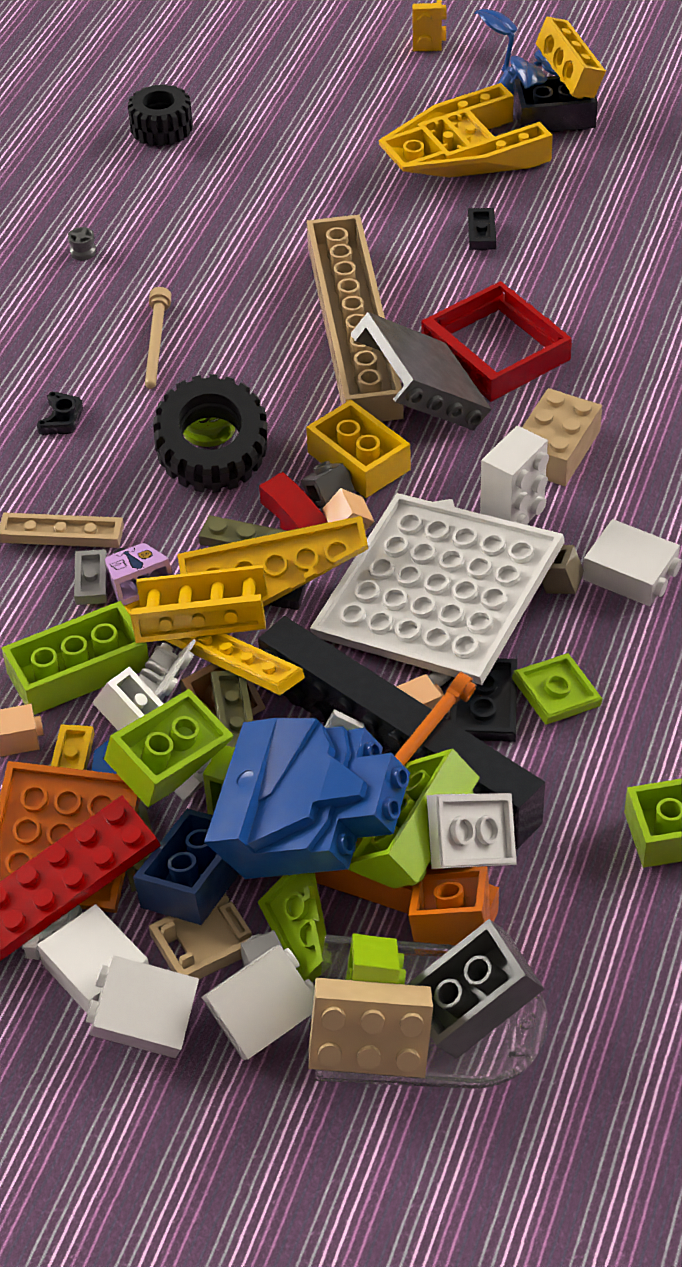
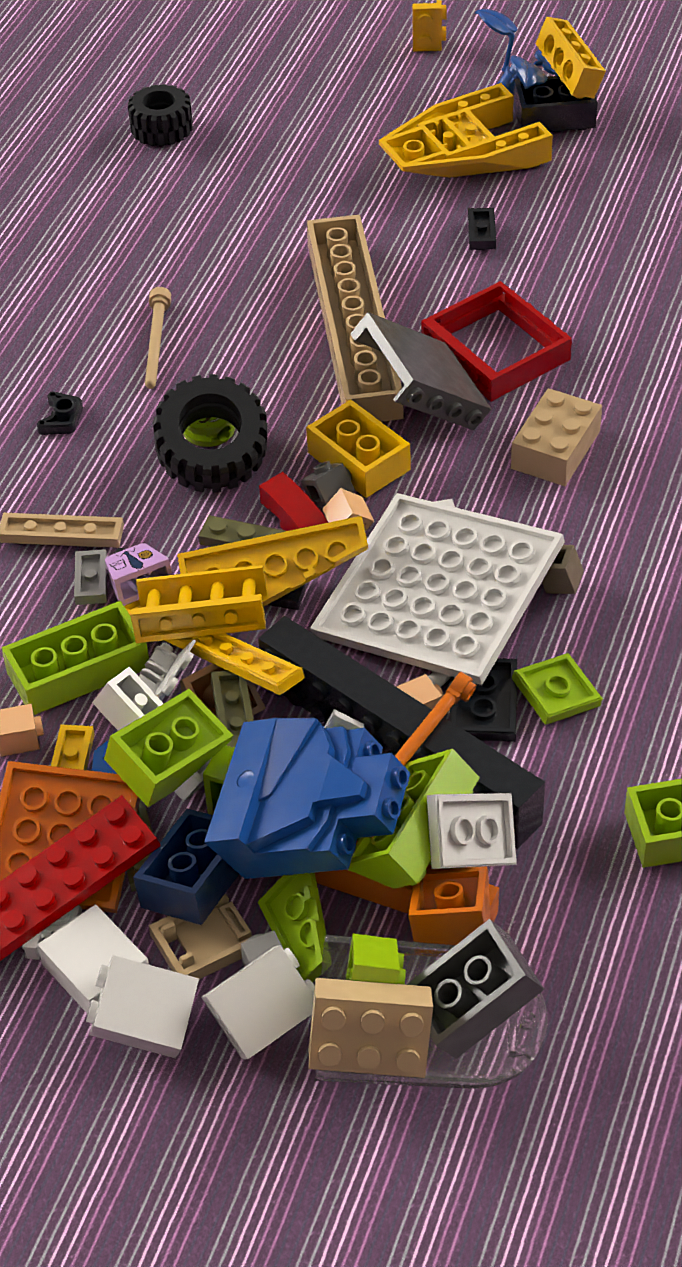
dark grey wheel [68,227,97,261] -> none
white brick [480,426,549,525] -> none
white brick [582,519,682,606] -> none

